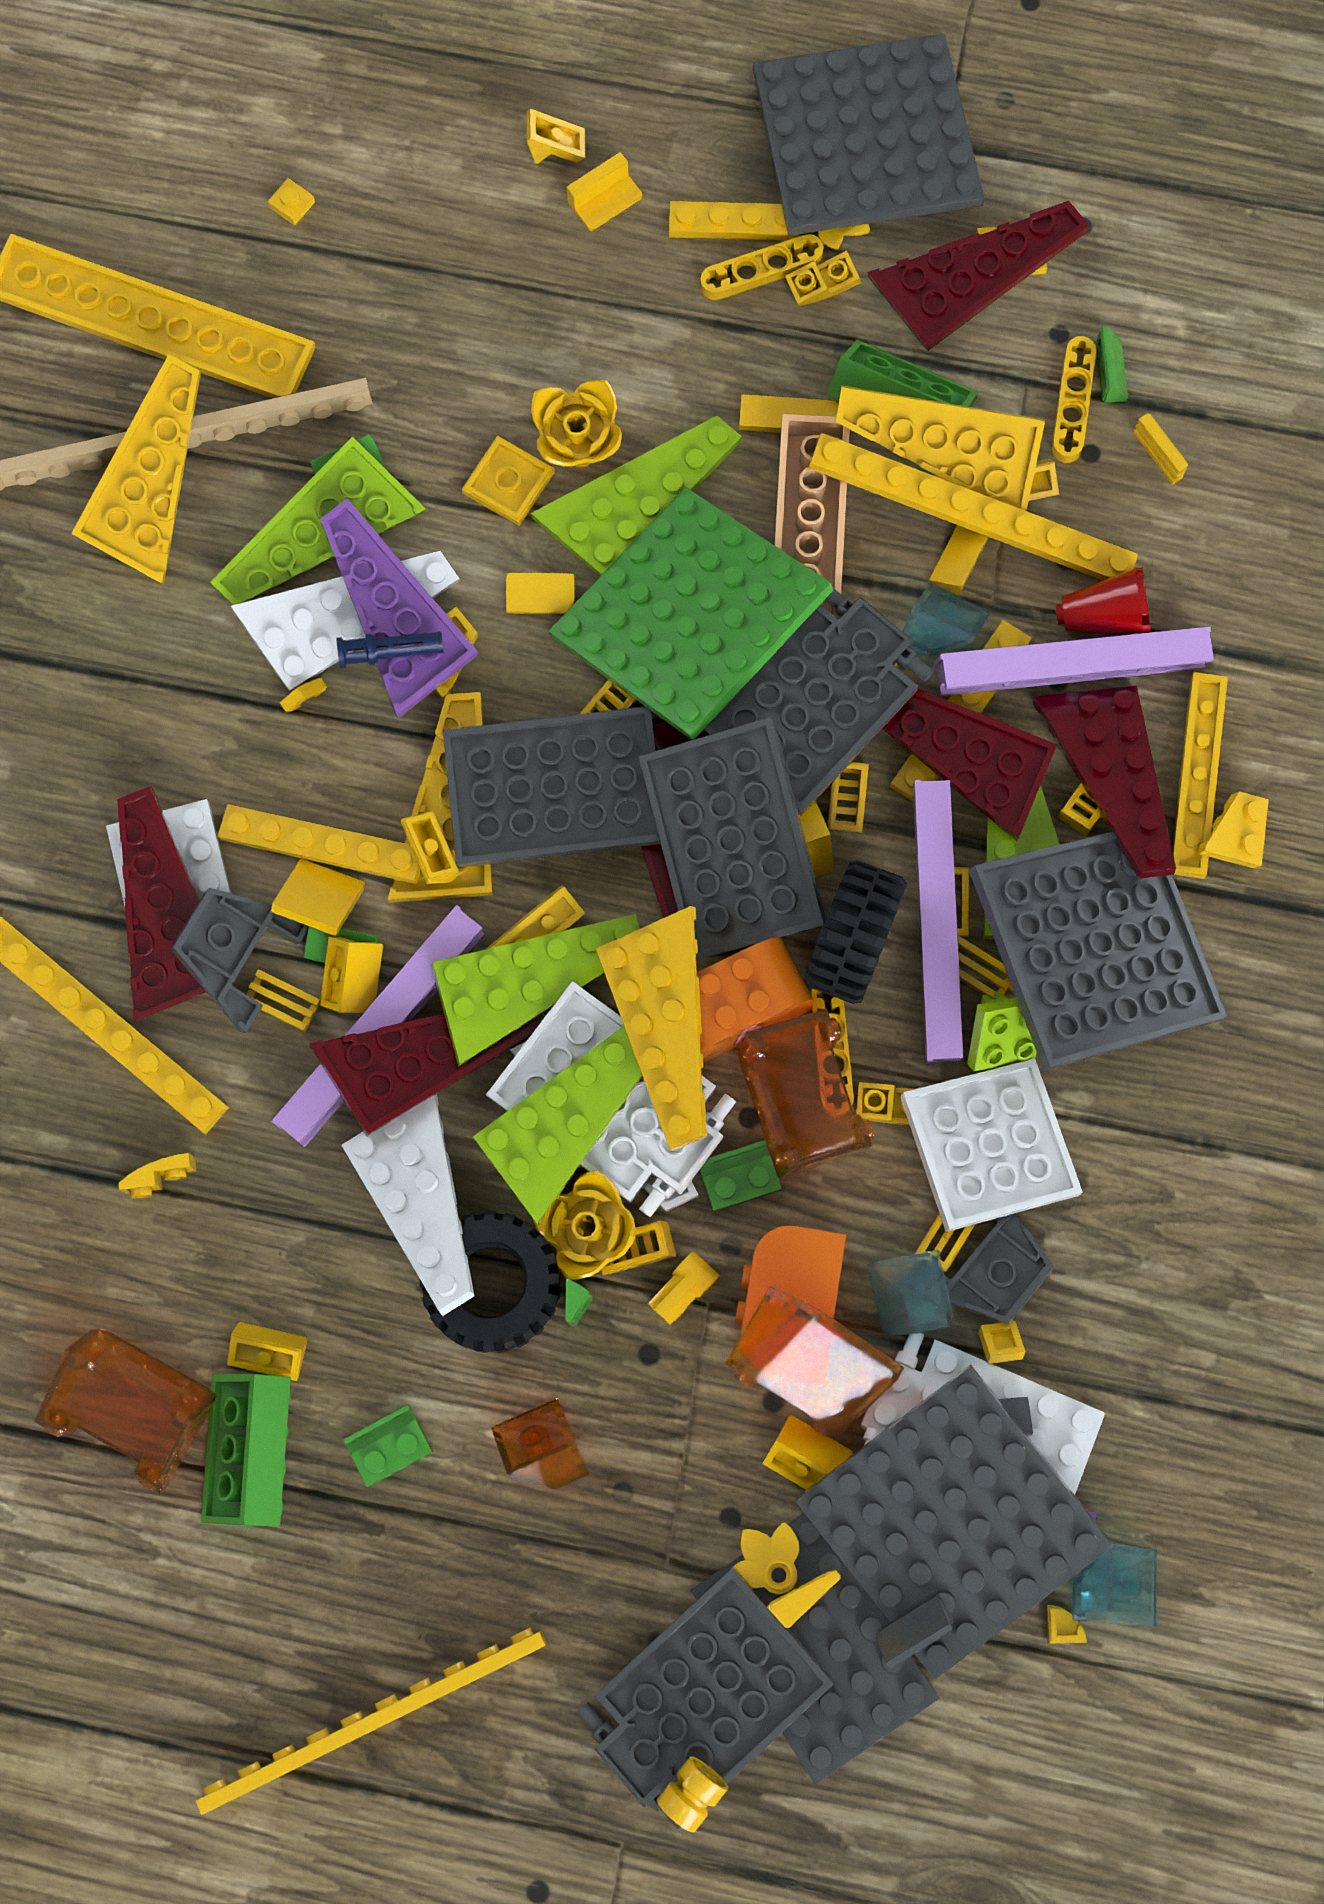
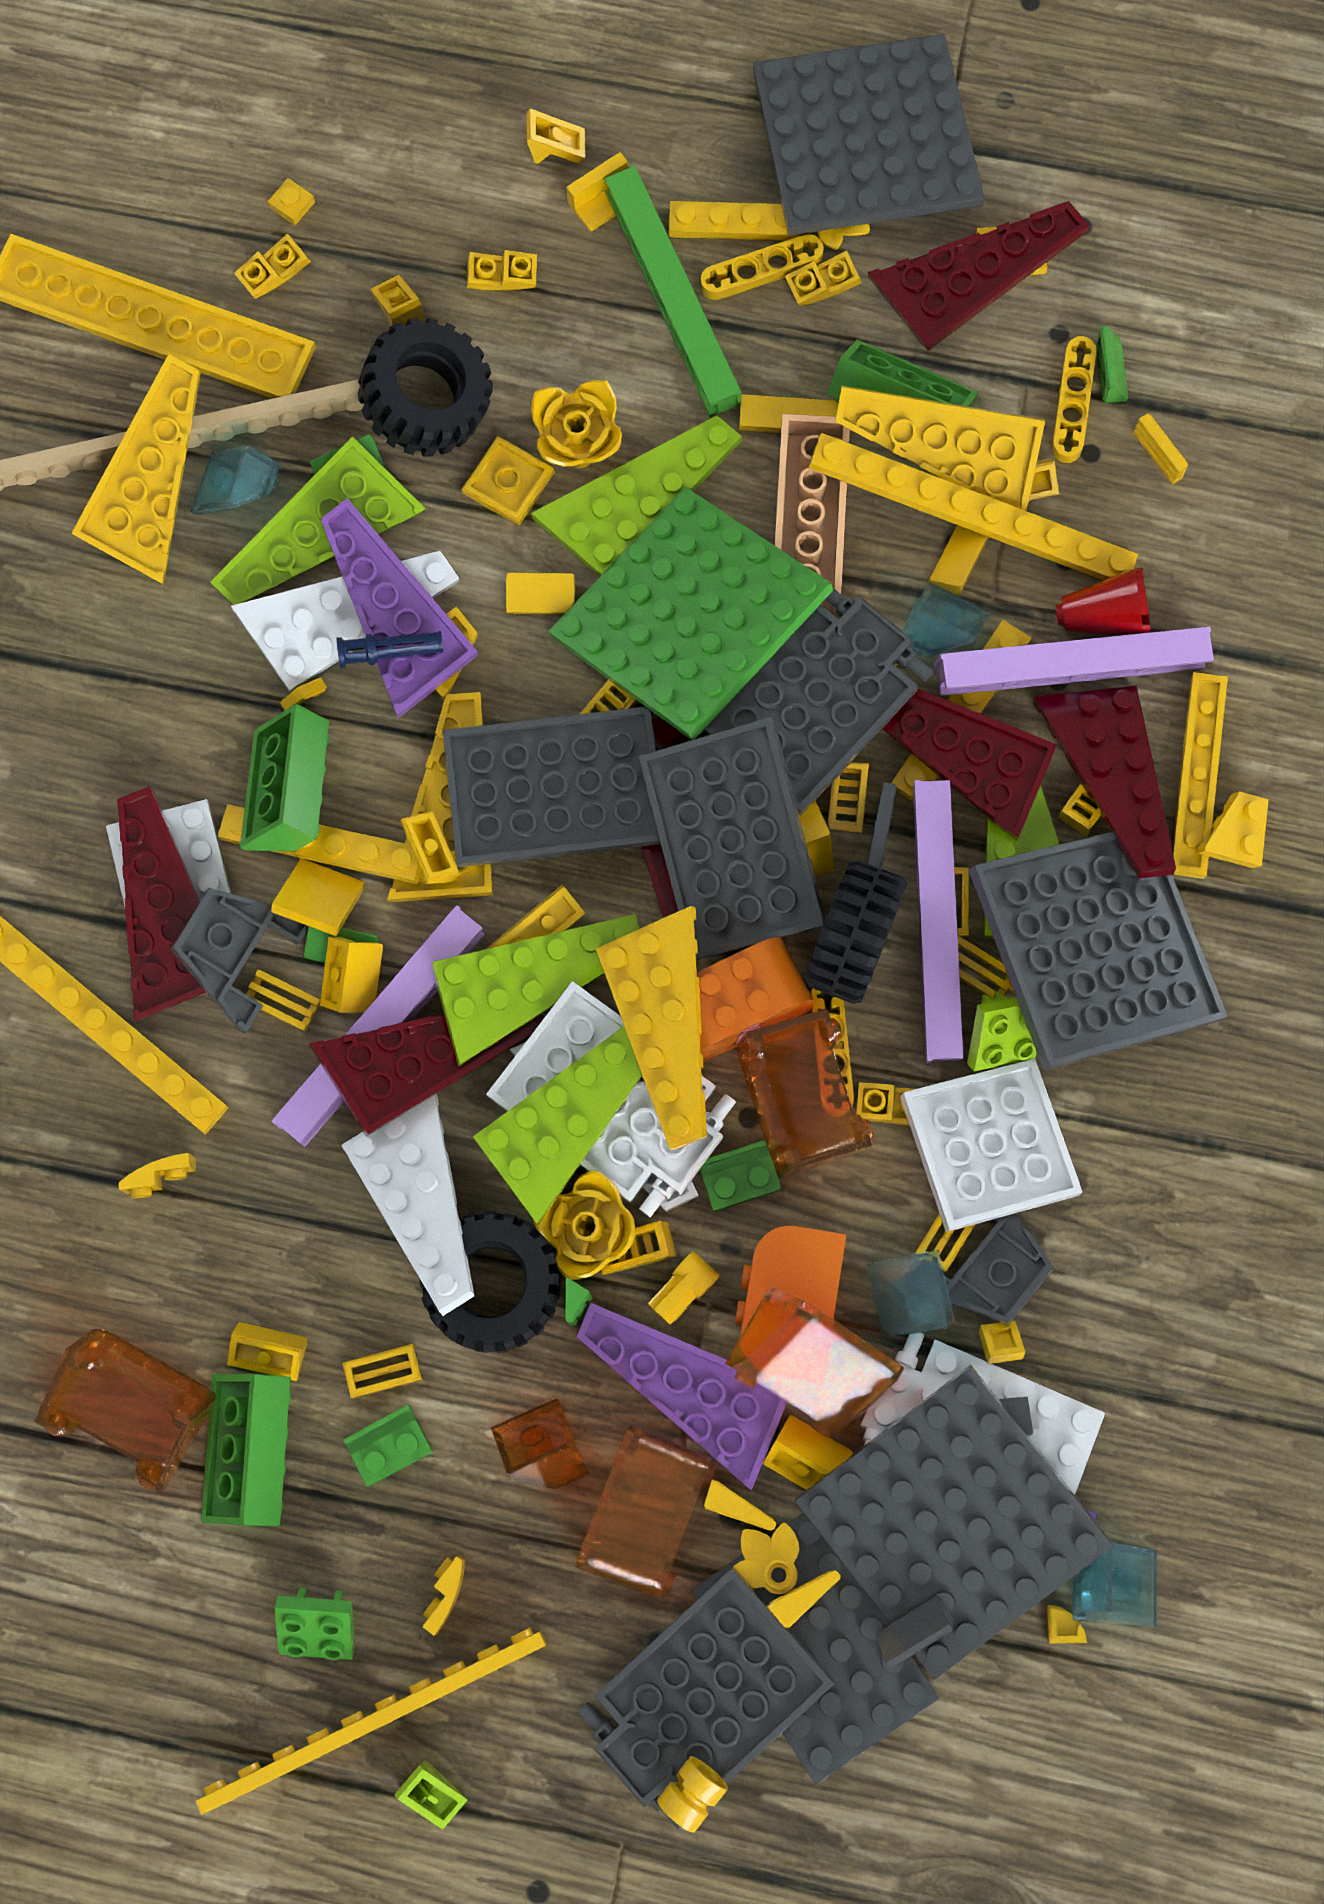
none -> clear light blue slope [190,445,281,515]
none -> yellow slope [234,233,311,299]
none -> bright green slope [240,704,329,851]
none -> bright green plate [274,1587,355,1660]
none -> yellow tile [342,1344,423,1399]
none -> black tyre [358,318,493,457]
none -> yellow slope [370,275,423,326]
none -> lime slope [394,1760,468,1830]
none -> yellow slope [422,1555,465,1636]
none -> yellow slope [466,250,537,290]
none -> clear orange windscreen [575,1425,716,1599]
none -> medium lavender wing [577,1303,793,1491]
none -> bright green tile [605,165,742,417]
none -> yellow slope [703,1479,776,1531]
none -> dark grey tile [867,782,897,869]

